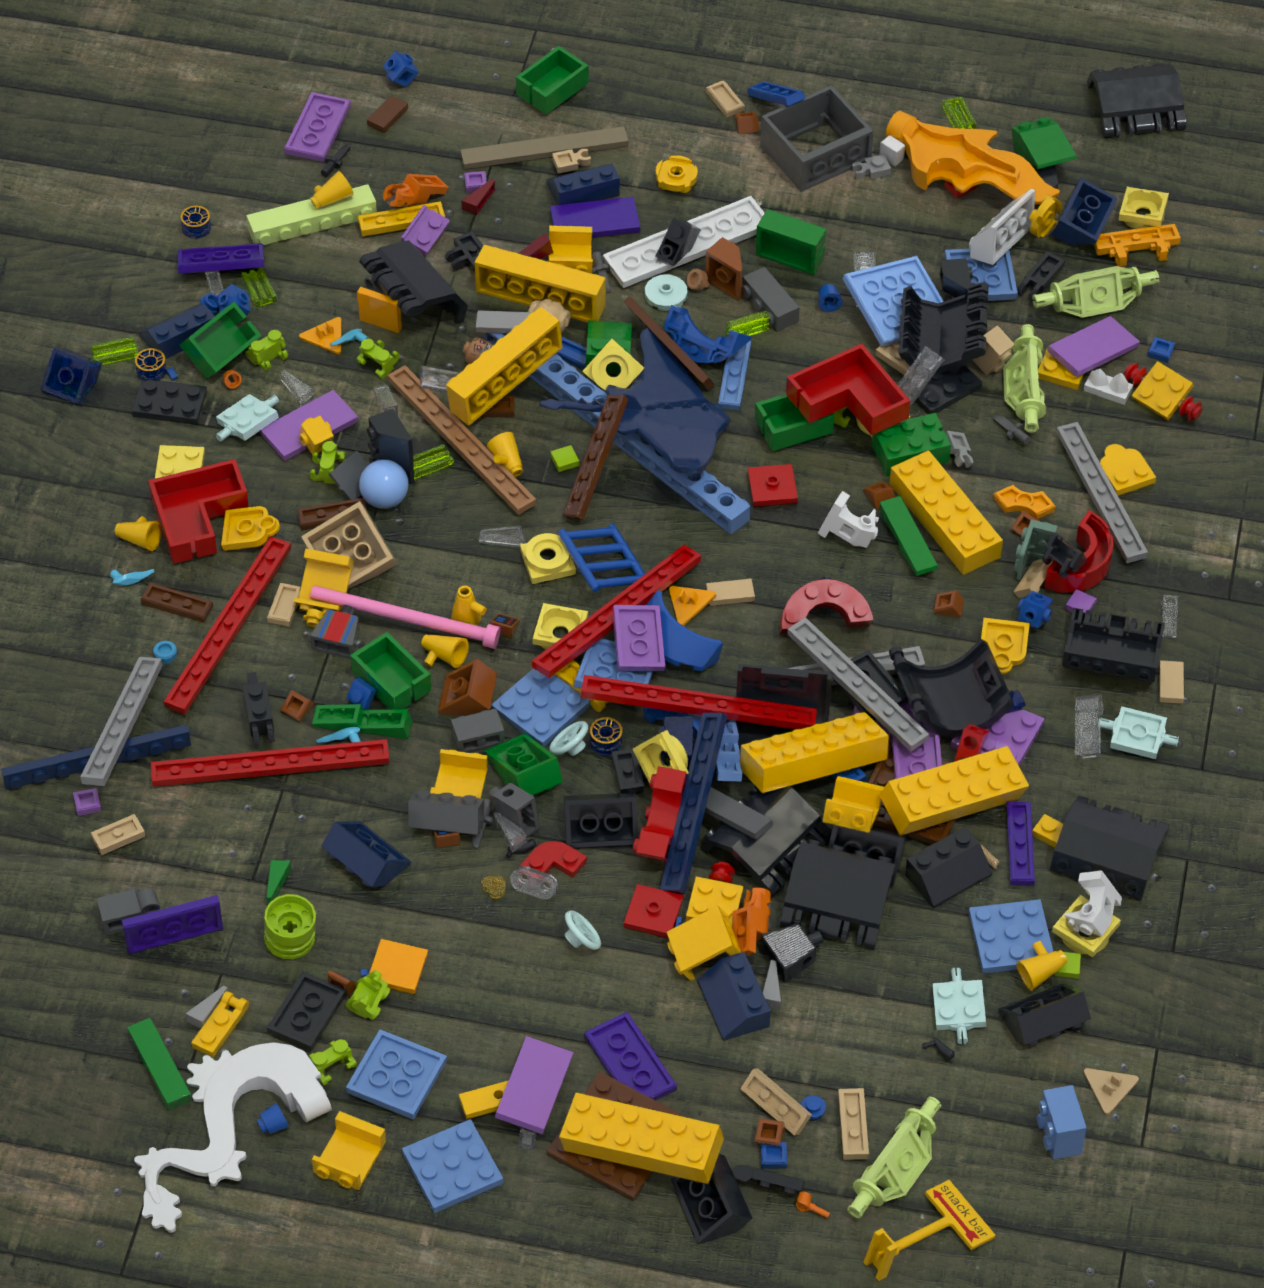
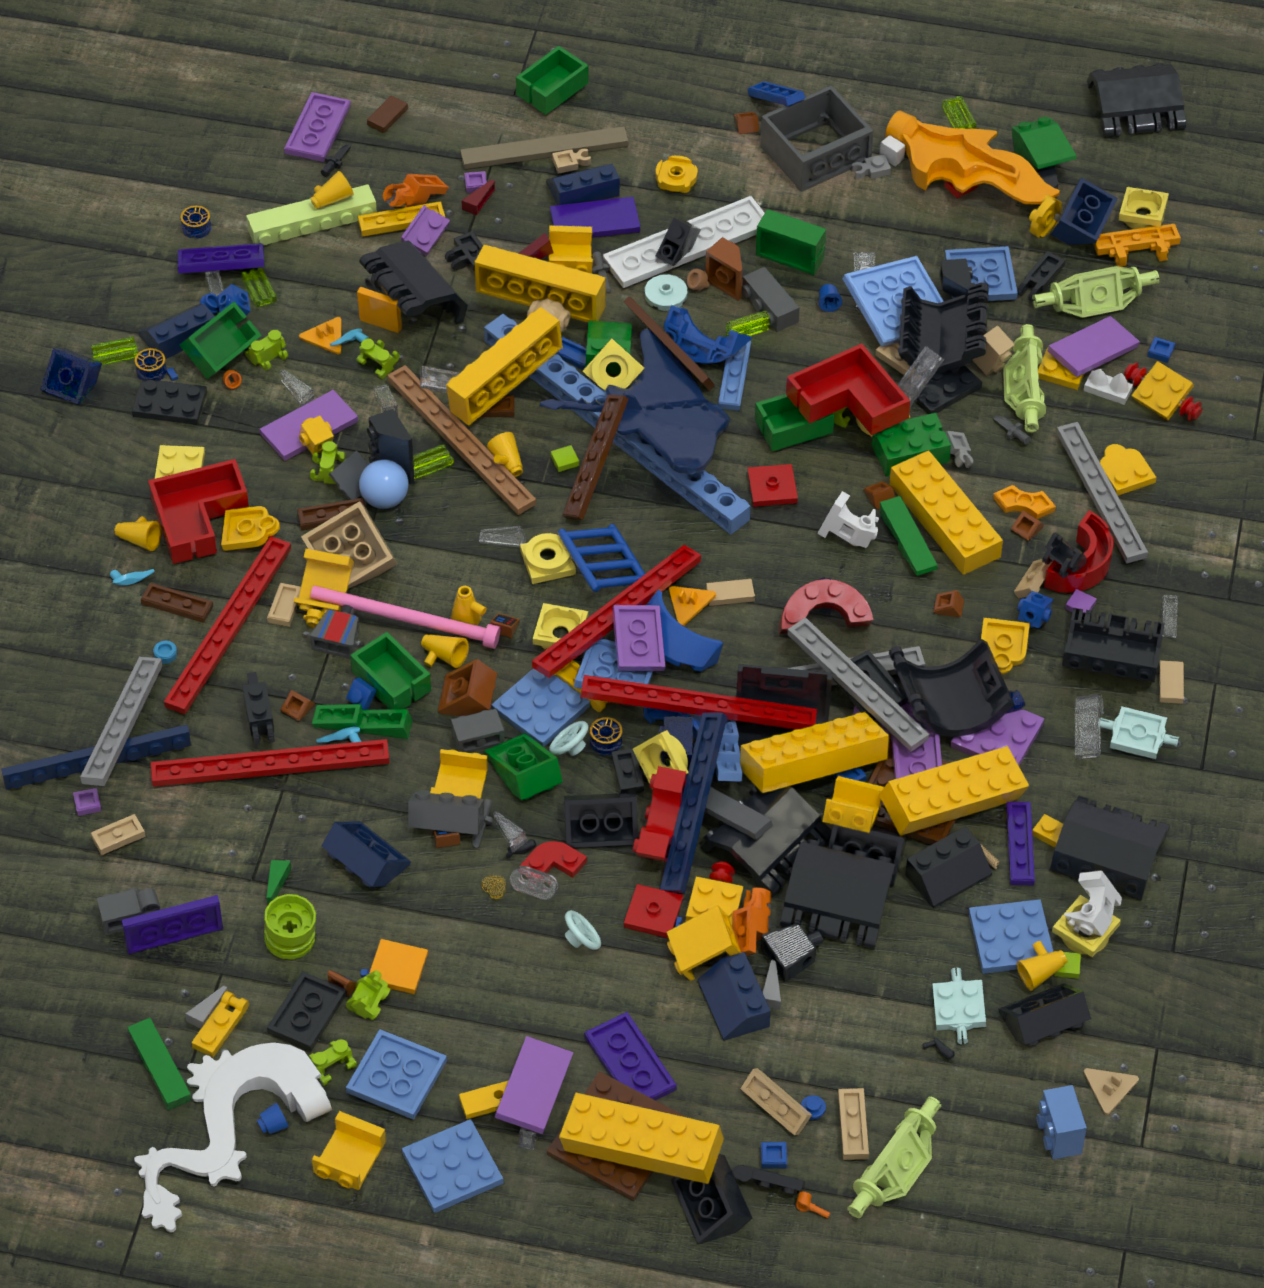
light aqua plate [216,394,279,442] -> none
blue brick [383,51,419,87] -> none
medium nougat head [462,337,493,364] -> none
light grey tile [476,311,532,333] -> none
dark grey torso [489,783,540,841] -> none
tan tile [706,80,745,118] -> none
dark orange slope [755,1118,785,1146] -> none
yellow piece [863,1180,996,1281] -> none
red leg [954,724,989,762] -> none
white slope [969,189,1035,265] -> none
sand green bracket [1014,519,1058,581] -> none

